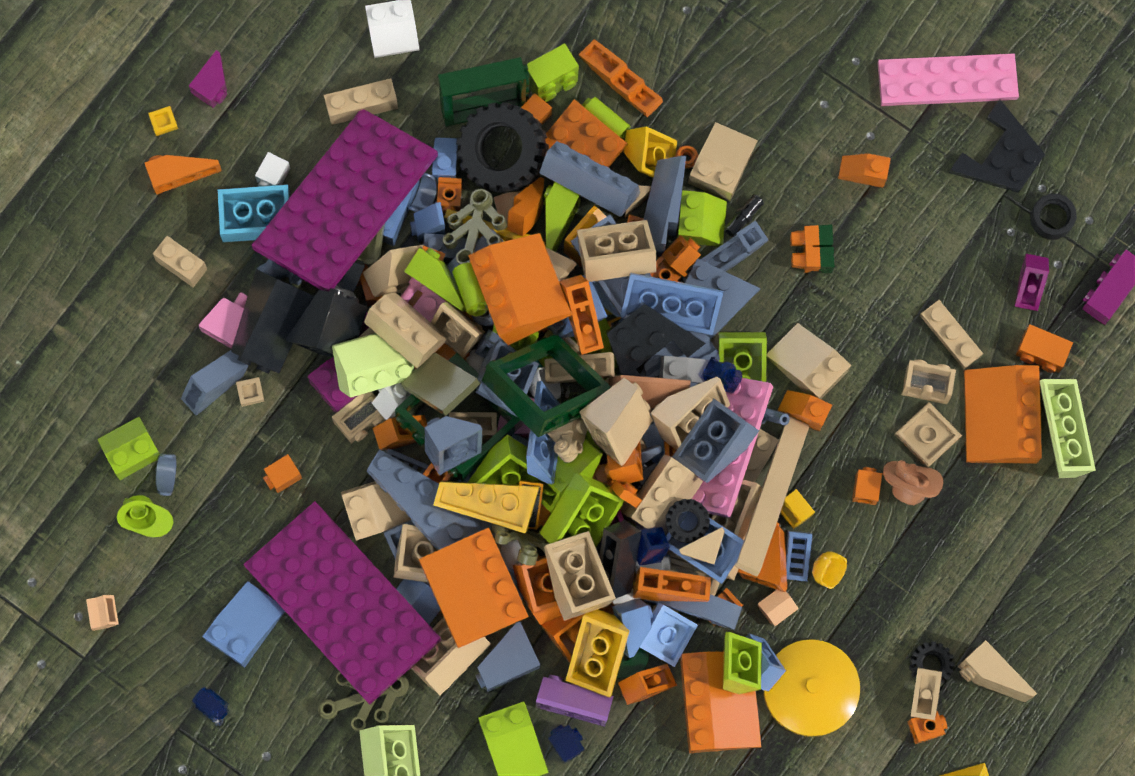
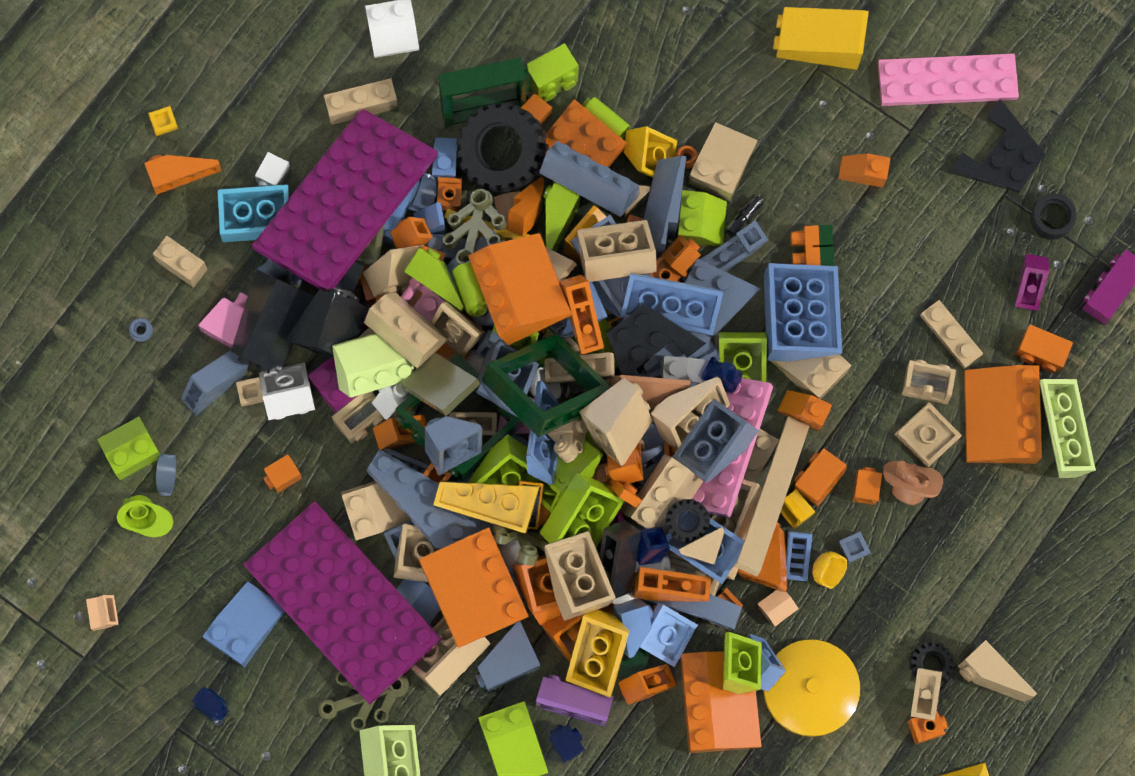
magenta slope [189,50,227,108] -> none
orange slope [579,39,663,118] -> none
sand blue arm [761,408,790,425] -> none
none -> sand blue plate [129,318,153,342]
none -> white slope [259,362,315,420]
none -> orange brick [390,217,433,249]
none -> medium blue slope [763,263,842,361]
none -> yellow slope [773,7,869,70]
none -> orange brick [794,448,847,507]
none -> sand blue plate [838,531,871,564]

